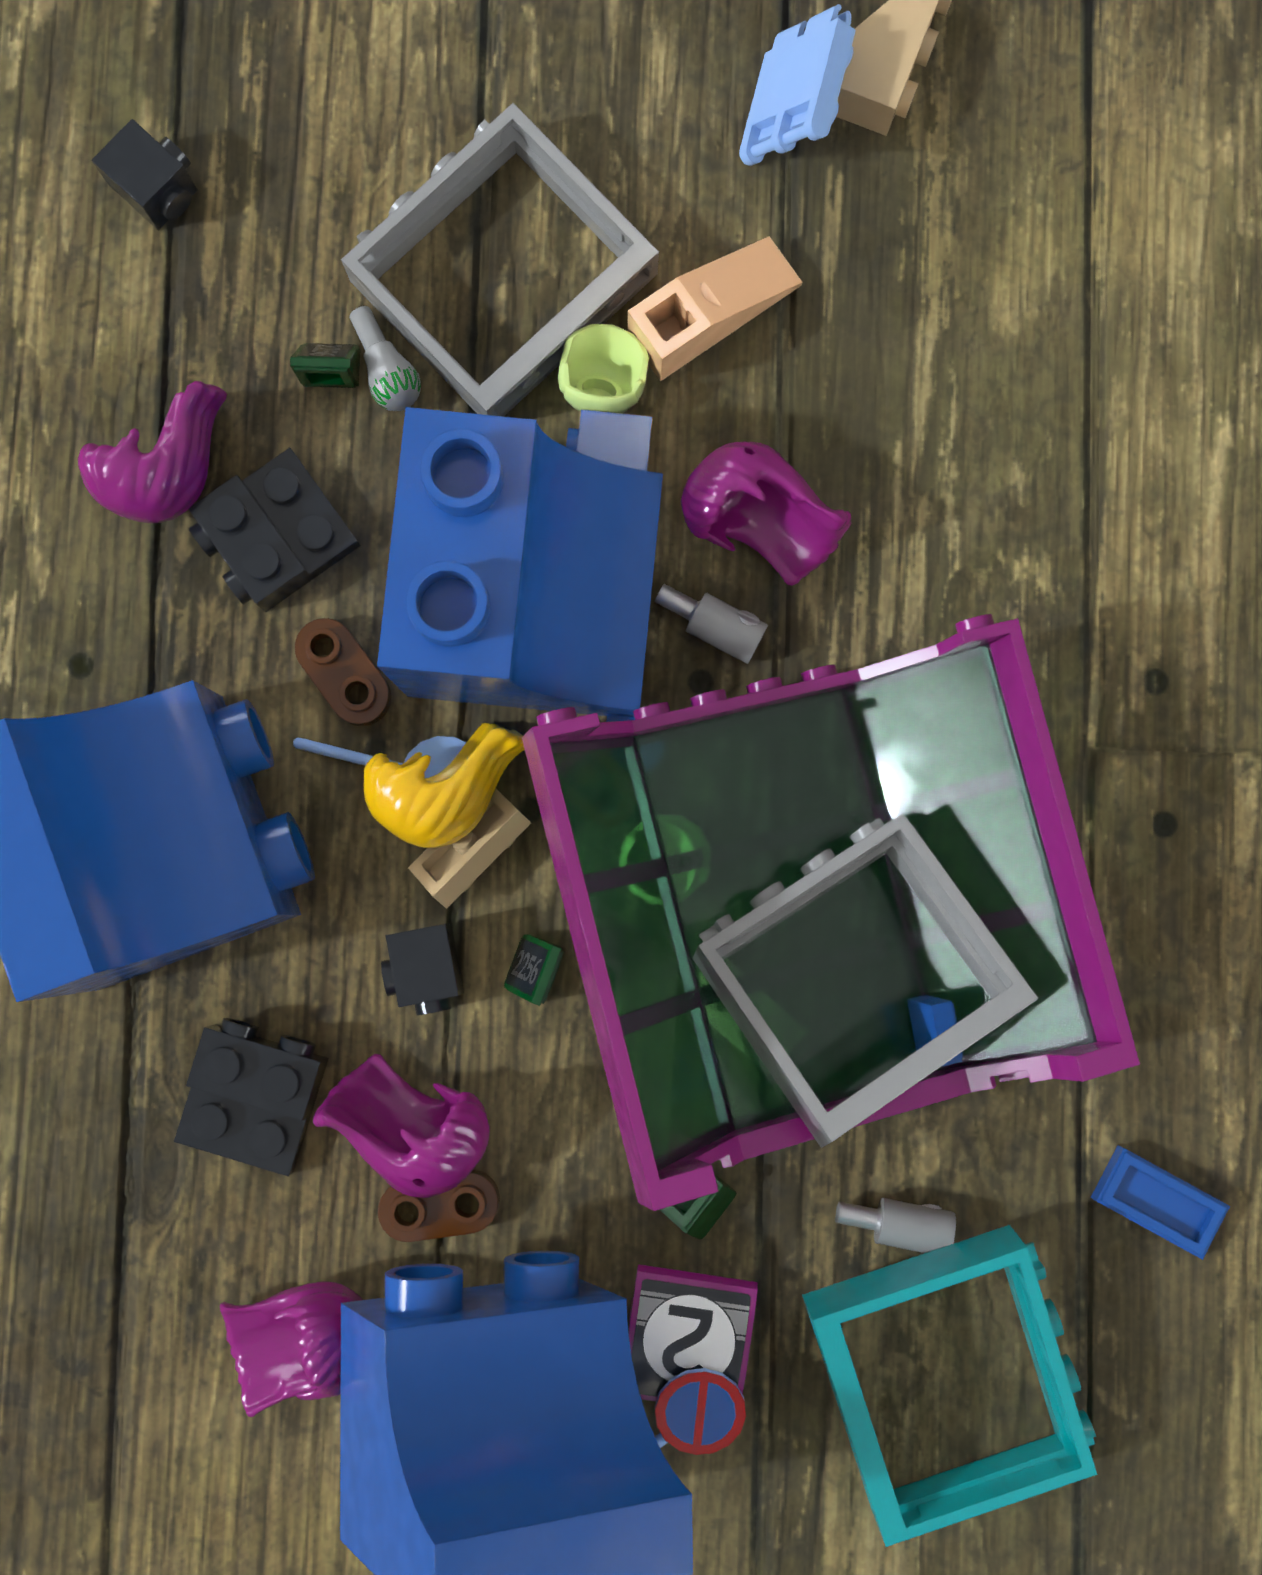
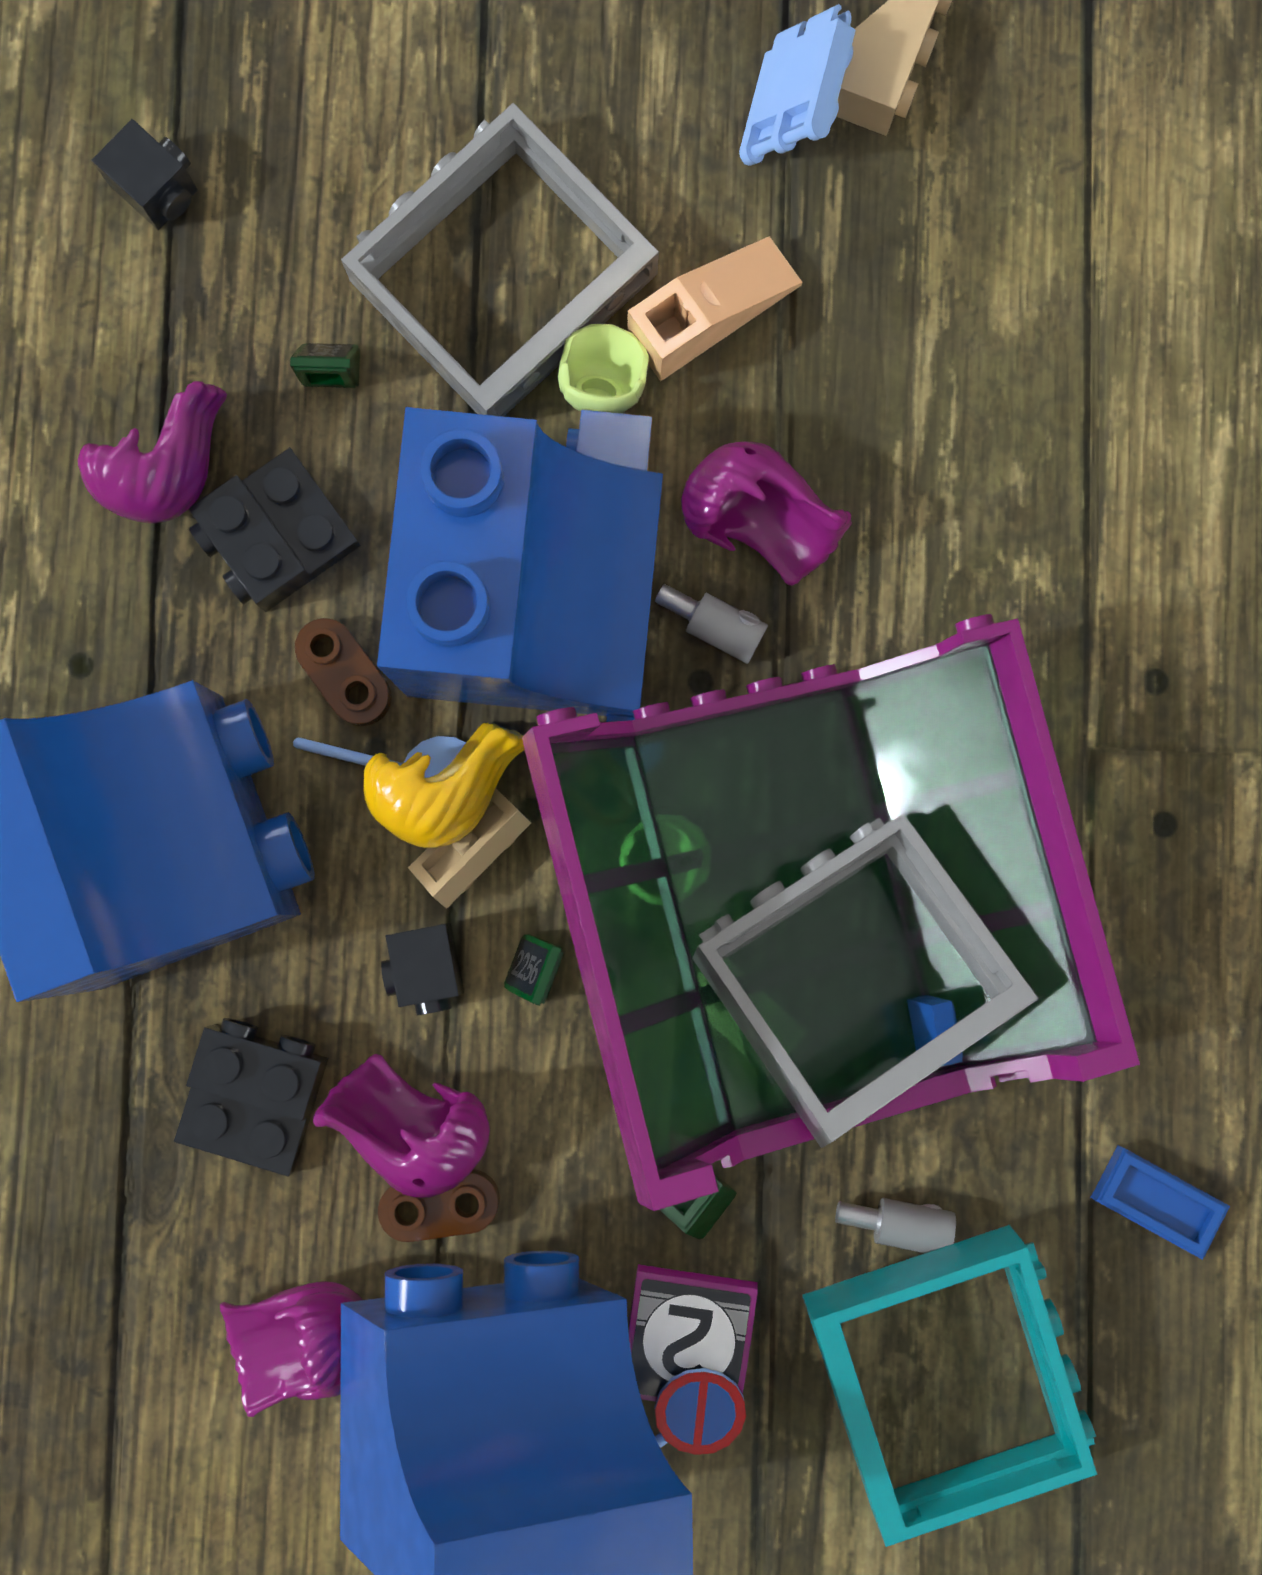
light grey piece [349,306,421,411] -> none

